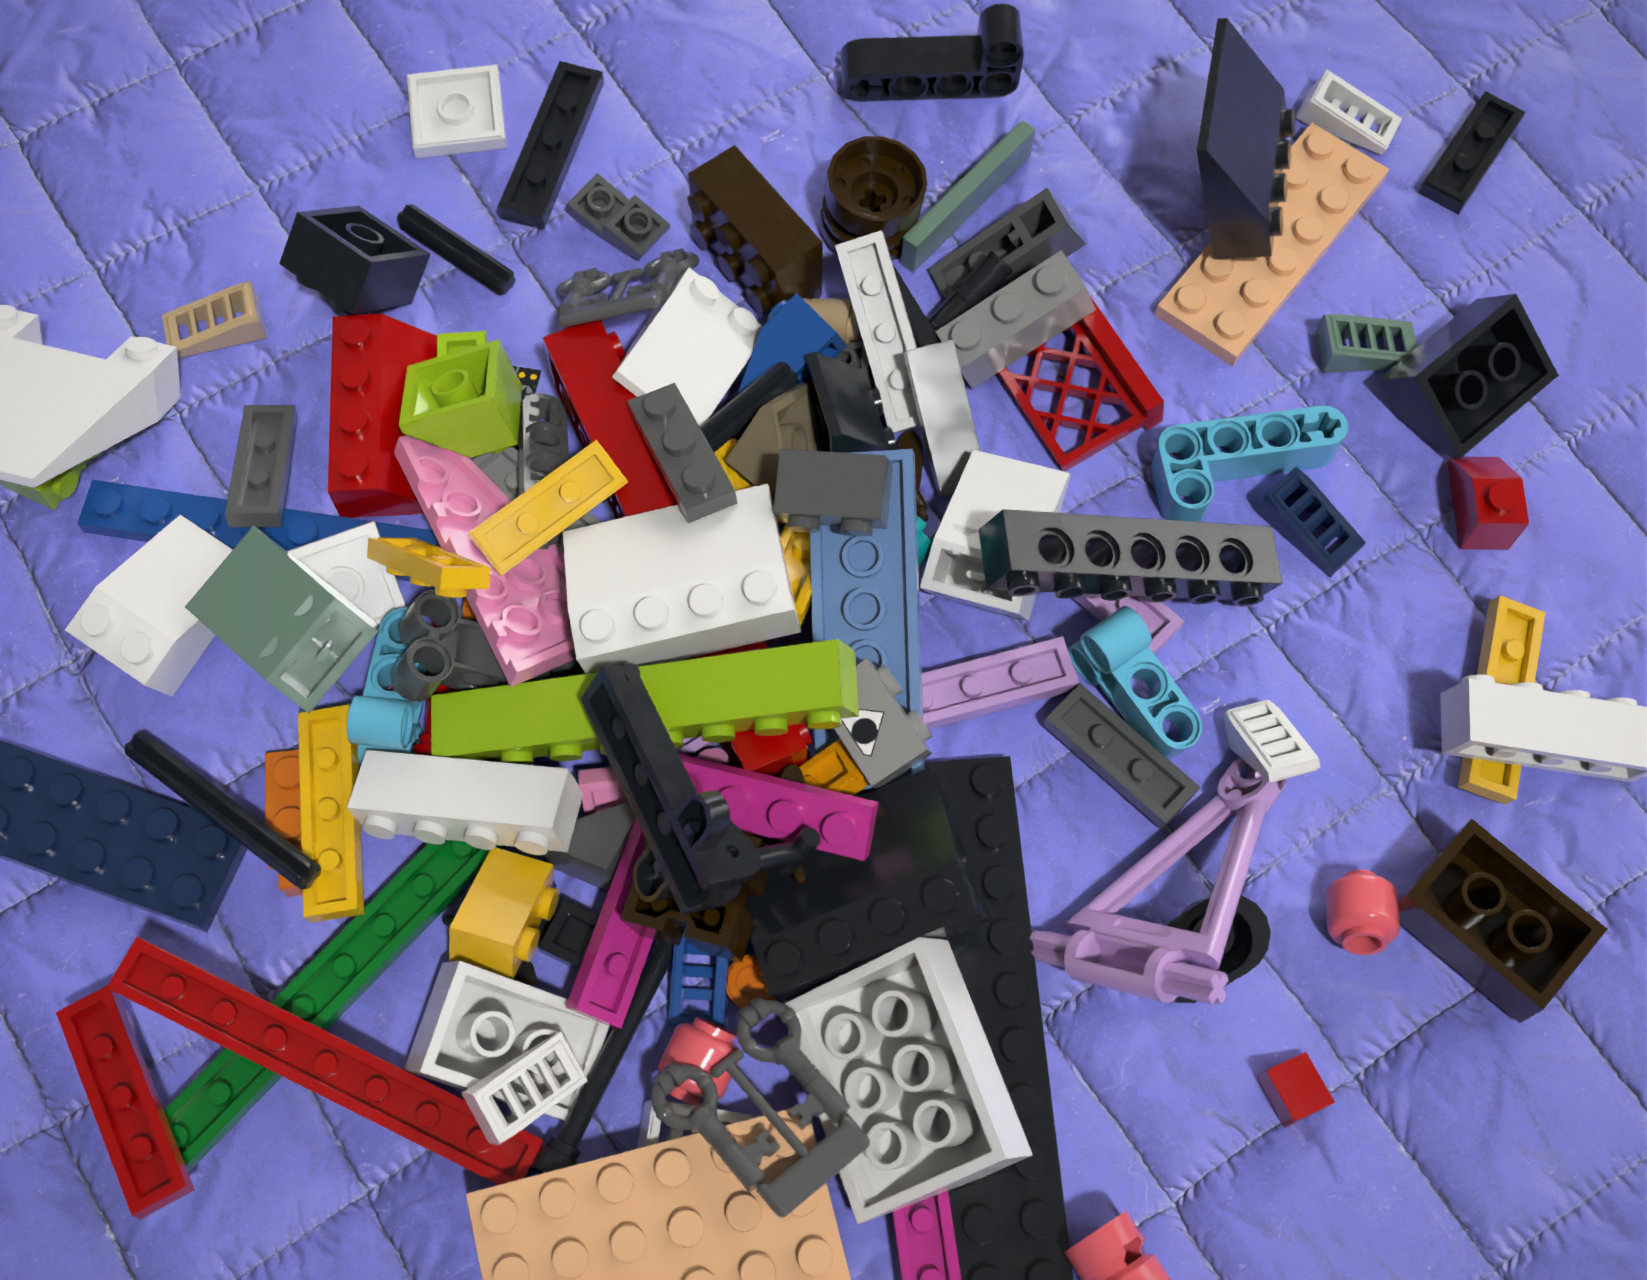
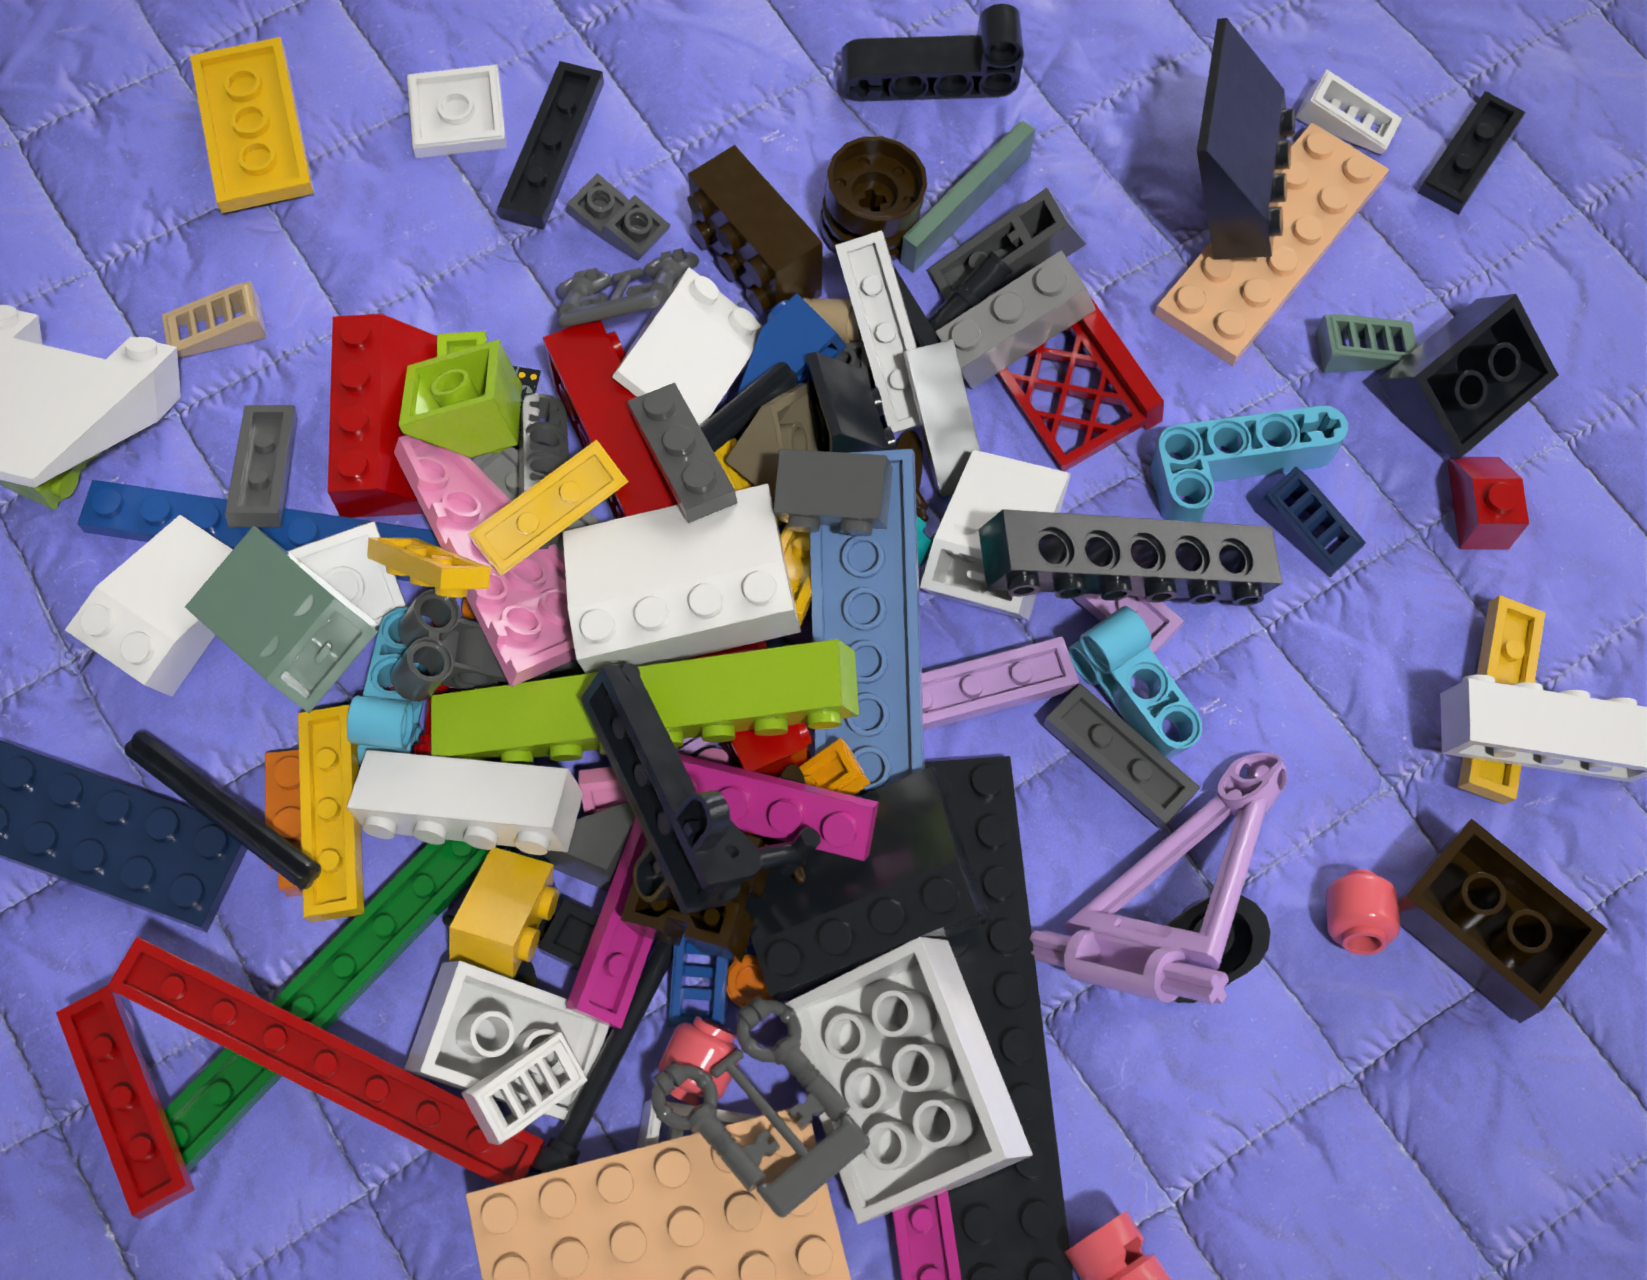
black brick [279,205,430,315] -> none
black axle [396,204,516,295] -> none
light grey brick [834,658,933,789] -> none
white slope [1224,700,1320,783] -> none
red slope [1257,1052,1335,1128] -> none
none -> yellow plate [190,37,314,213]

